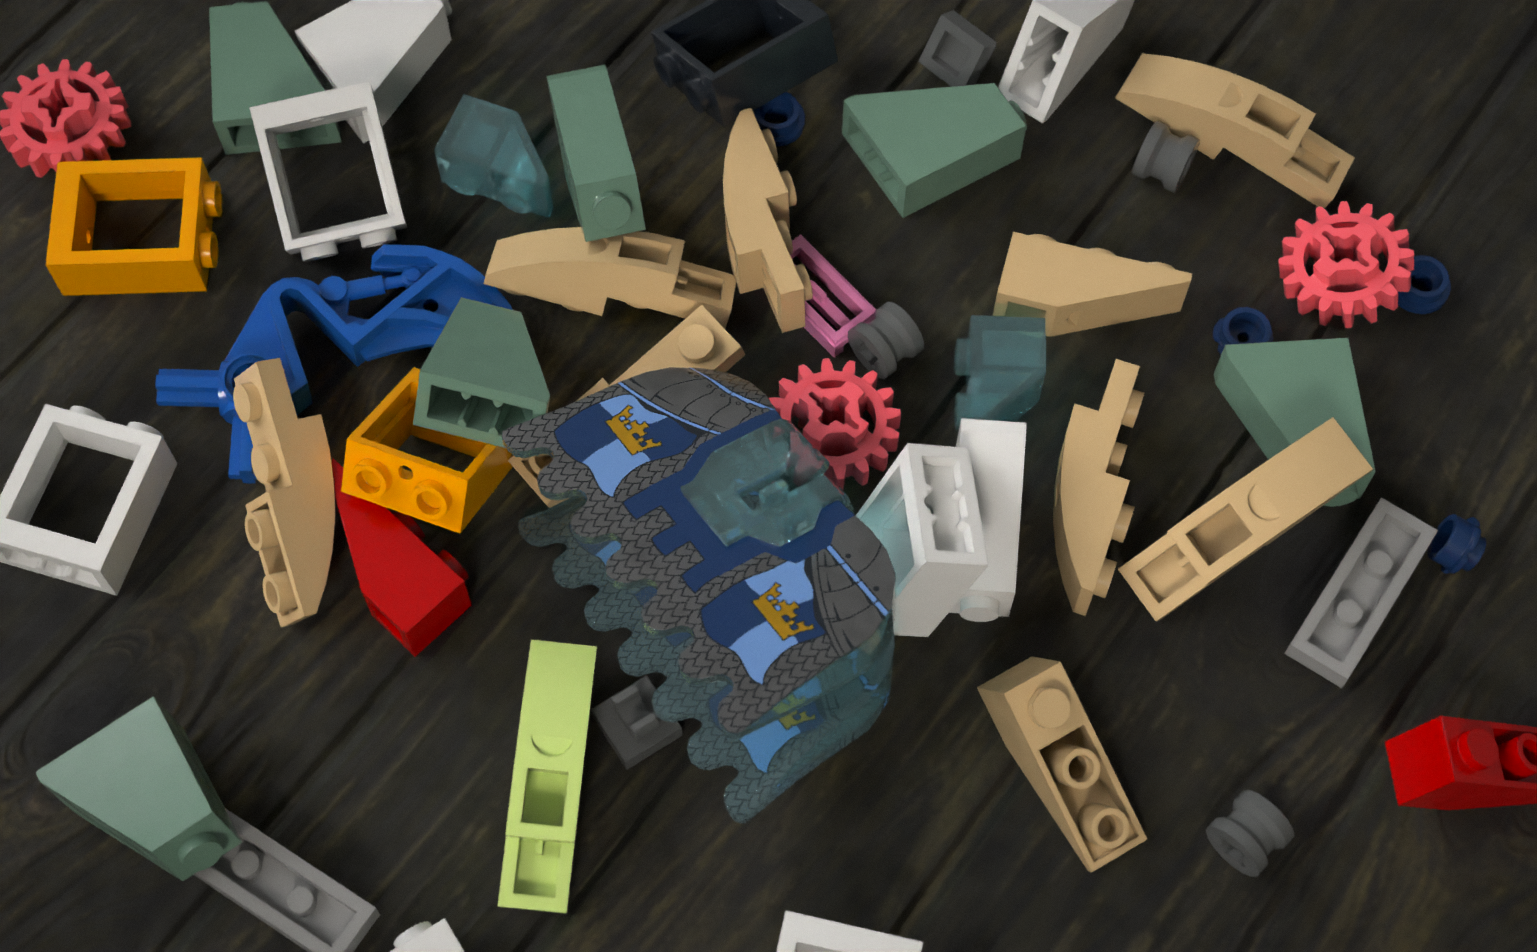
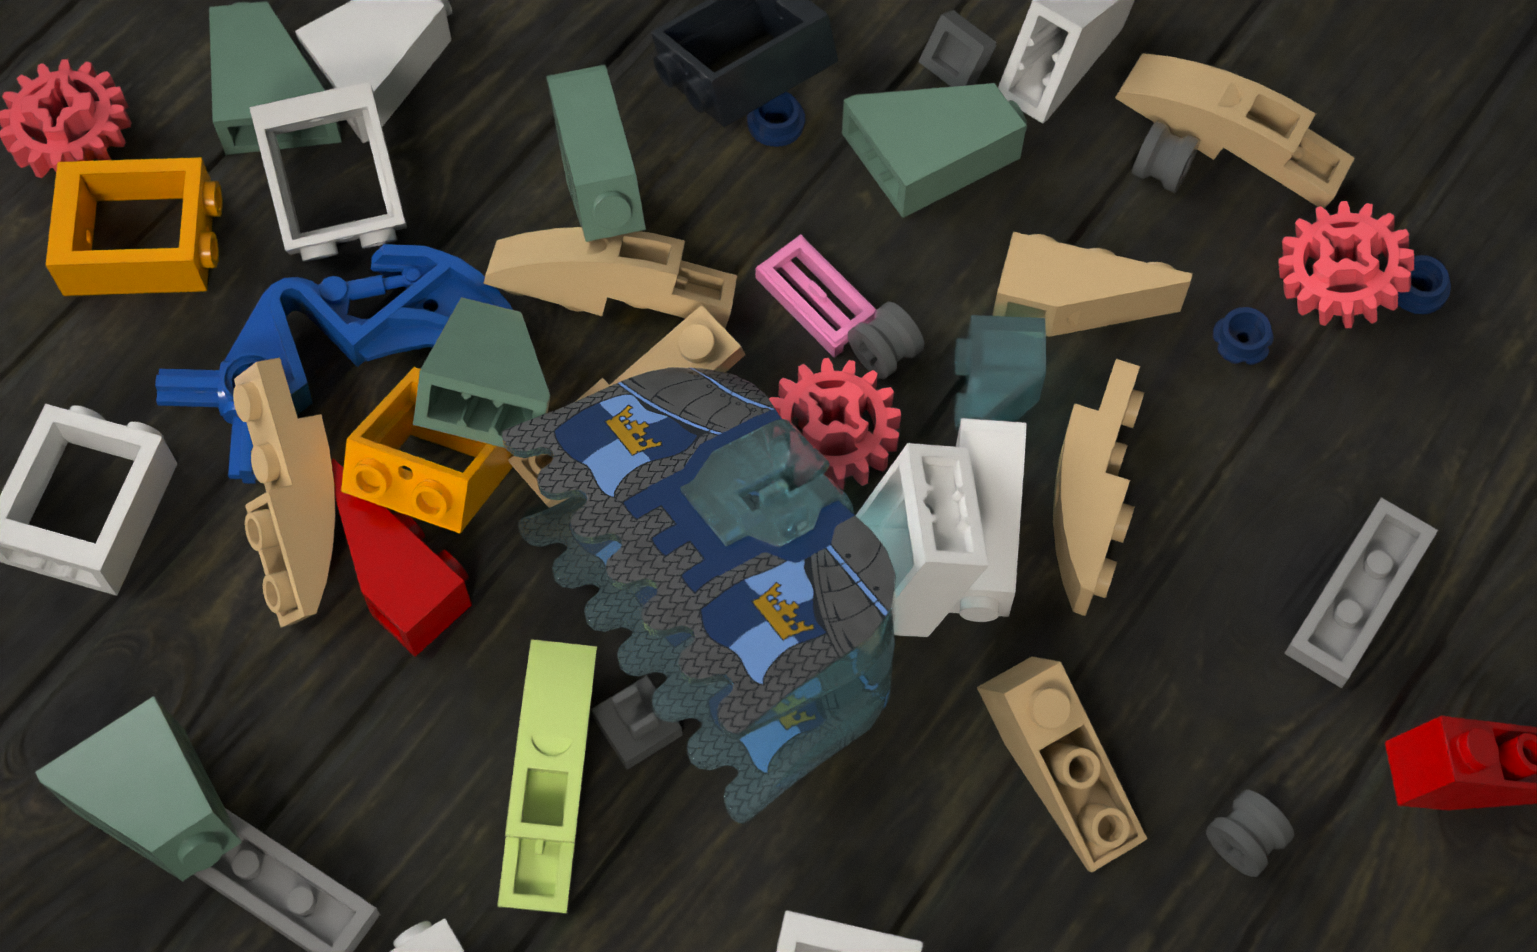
clear light blue slope [434,94,553,218] -> none
tan slope [723,108,813,333] -> none
tan slope [1118,417,1374,621] -> none
sand green slope [1214,338,1376,507] -> none
dark blue plate [1427,514,1487,574] -> none

